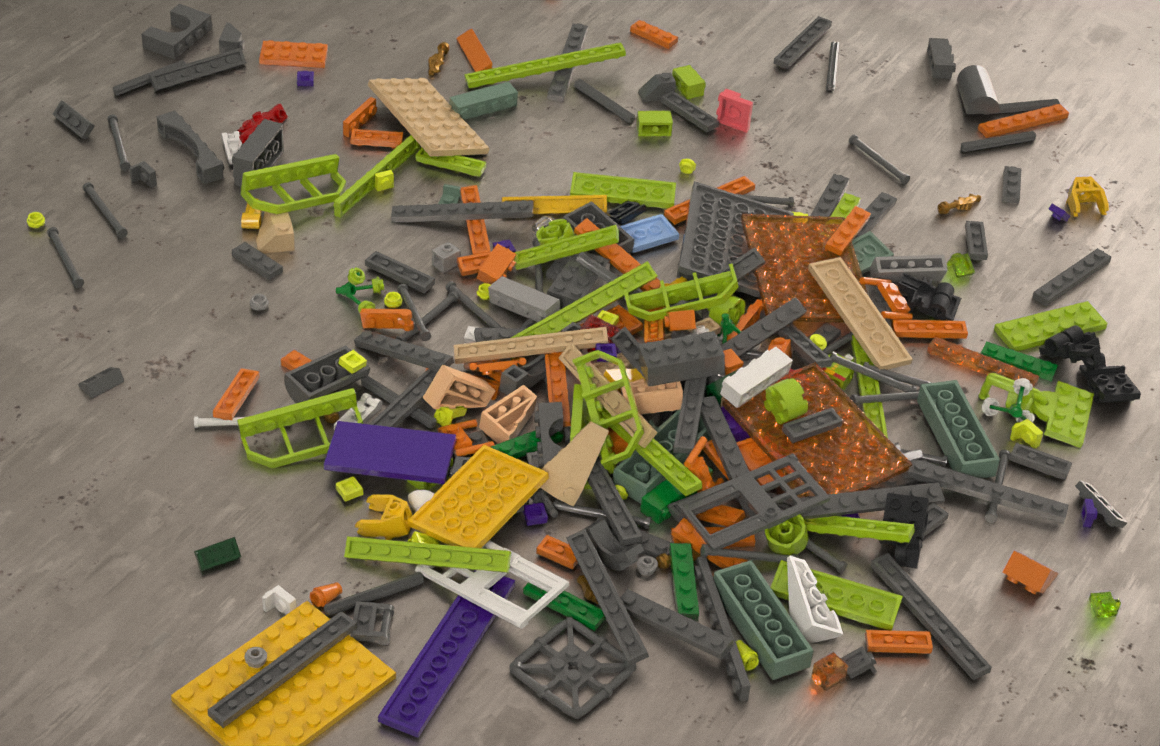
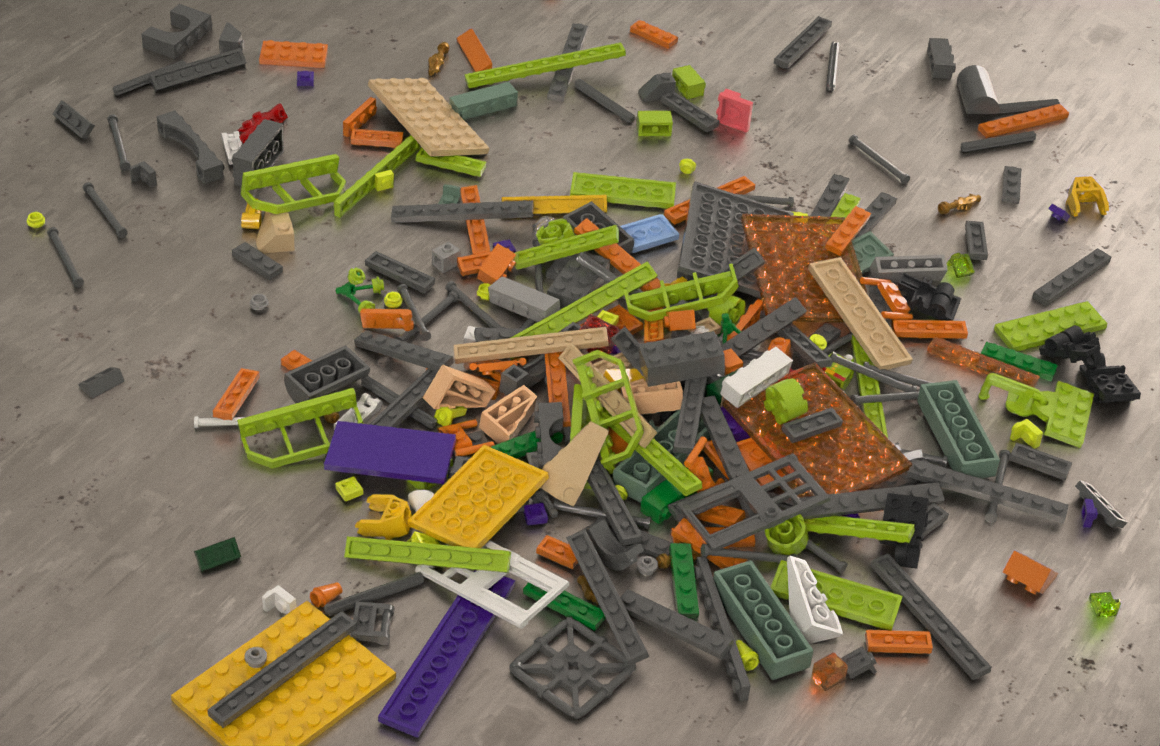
neon yellow plate [339,350,367,374] -> none
dark purple plate [595,343,617,362] -> none
black plate [605,201,646,225] -> none
white plant [982,378,1035,423] -> none

